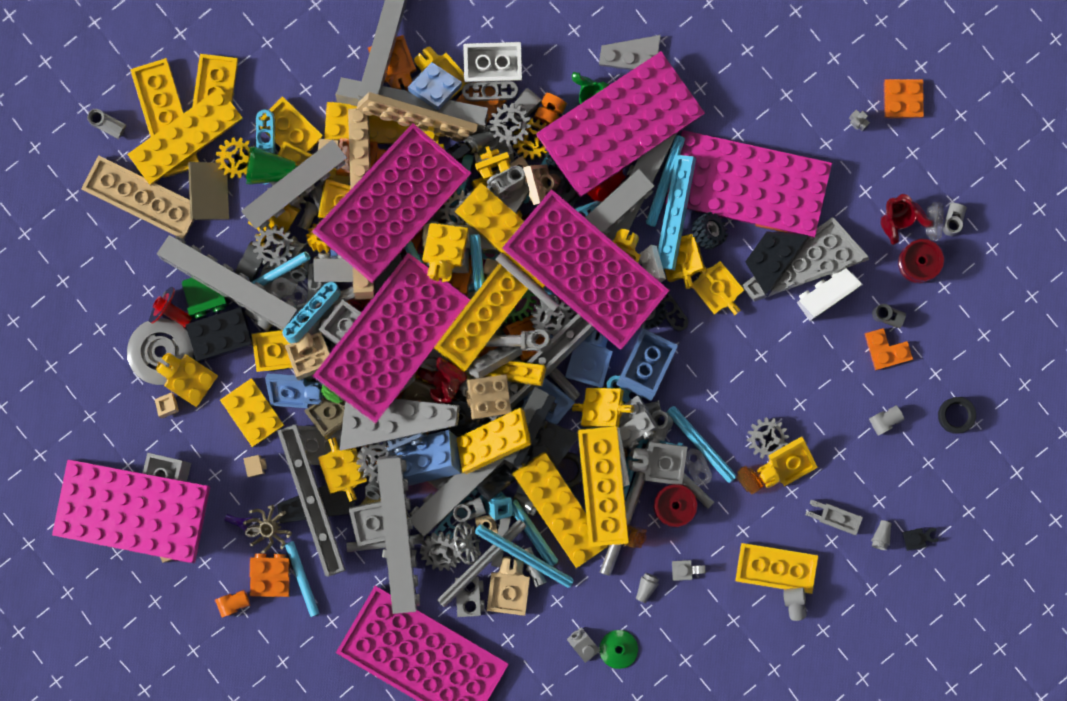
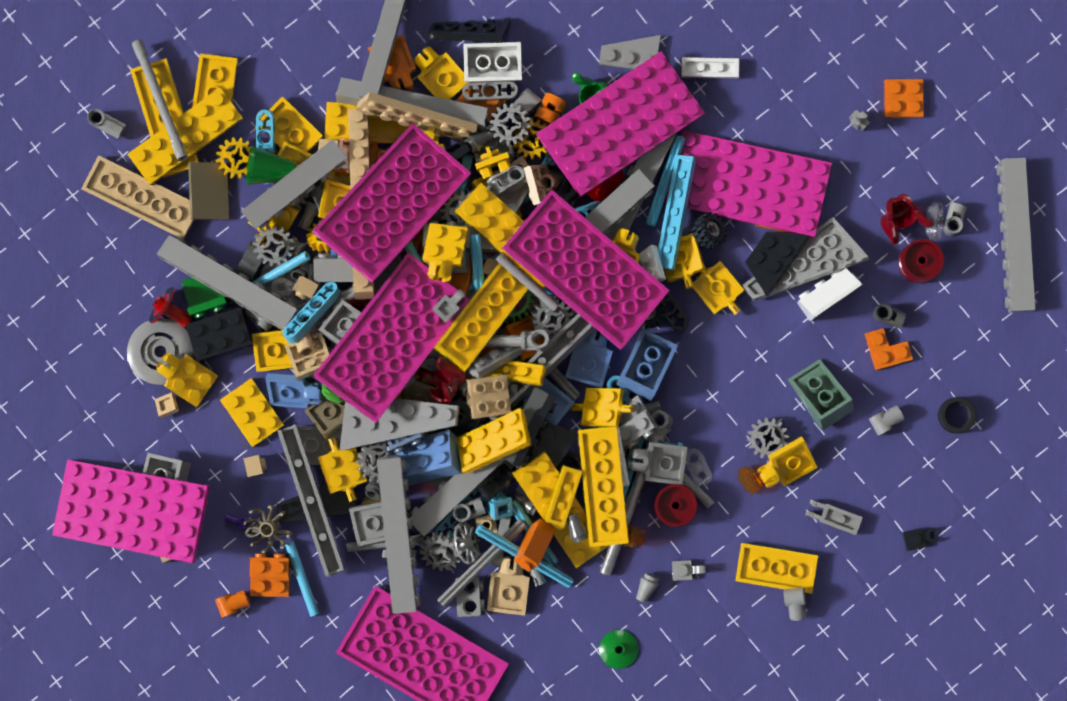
medium blue plate [408,62,462,111] -> none
light grey bracket [567,628,600,663] -> none
medium azure axle [666,406,736,483] -> none
light grey cone [871,520,892,550] -> none
none -> light grey piece [132,39,188,161]
none -> tan plate [292,276,318,300]
none -> black wing [428,18,511,43]
none -> light grey plate [432,289,465,323]
none -> orange brick [514,519,555,572]
none -> yellow plate [545,465,582,527]
none -> dark grey cone [567,513,589,543]
none -> white plate [681,58,739,79]
none -> sand green slope [788,359,854,431]
none -> light grey brick [996,158,1035,313]

